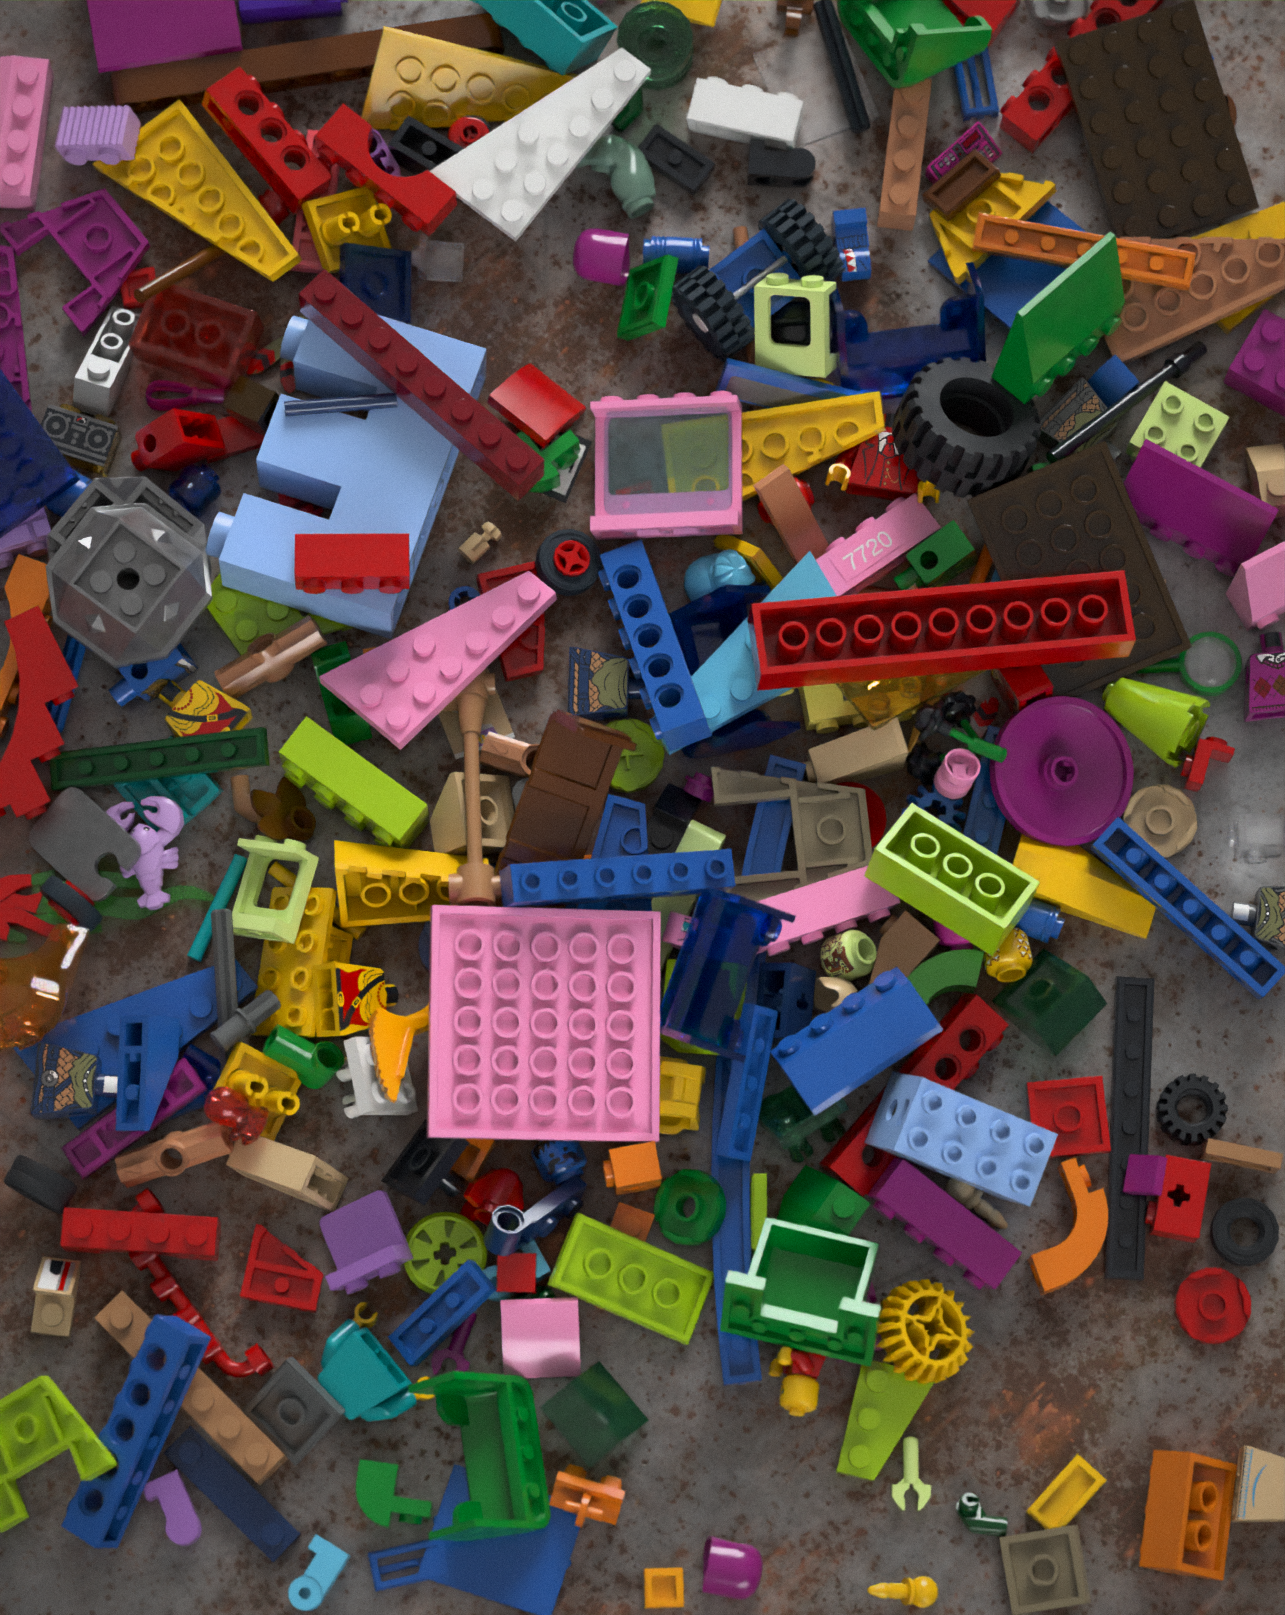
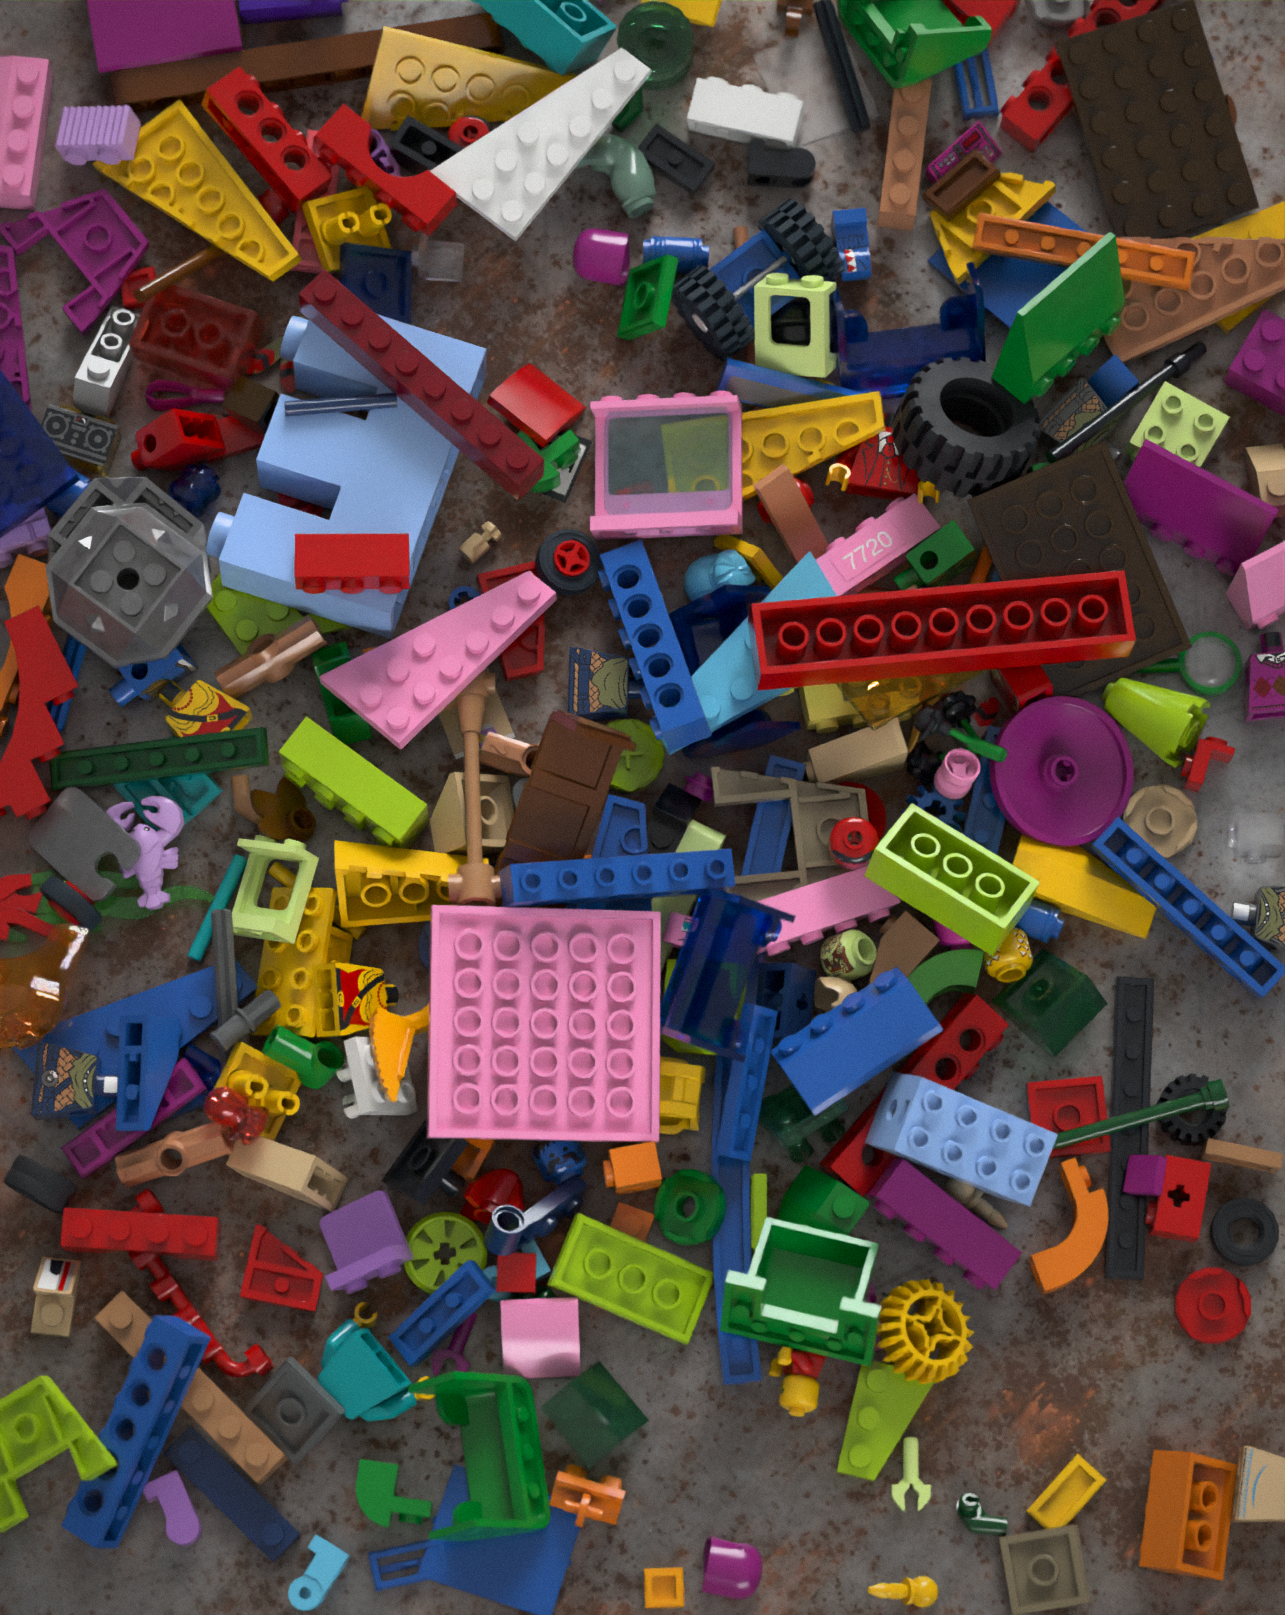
none -> red head [828,816,879,870]
none -> dark green piece [1052,1078,1230,1149]

